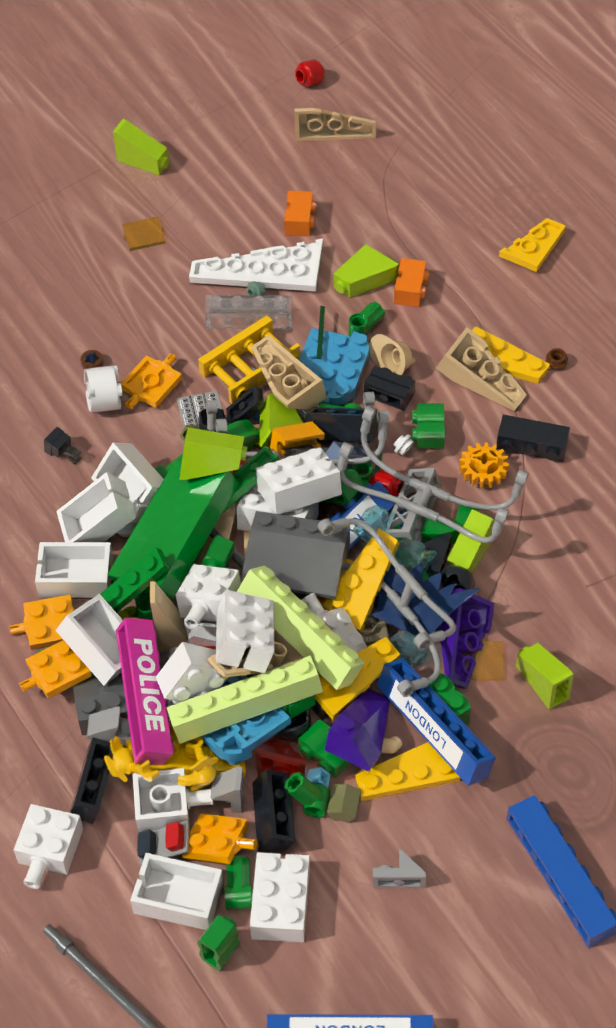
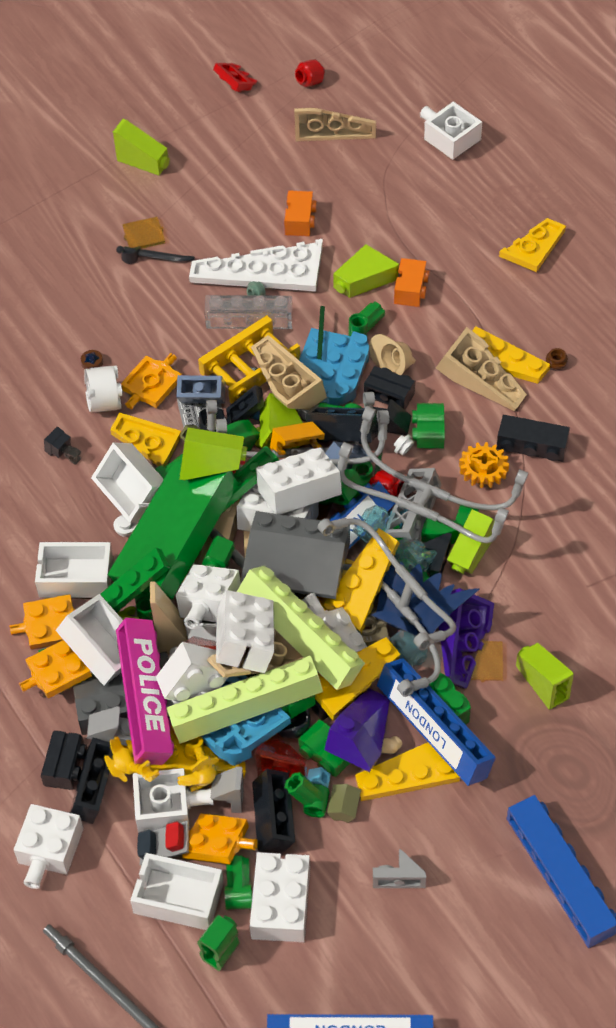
white piece [57,472,136,542] -> none
black hair [440,565,475,590] -> none
none -> black brick [41,730,87,790]
none -> yellow wing [110,413,181,466]
none -> black sword [116,246,195,264]
none -> sand blue brick [177,375,226,404]
none -> red plate [213,63,257,92]
none -> black slope [373,399,412,436]
none -> white brick [420,102,482,160]

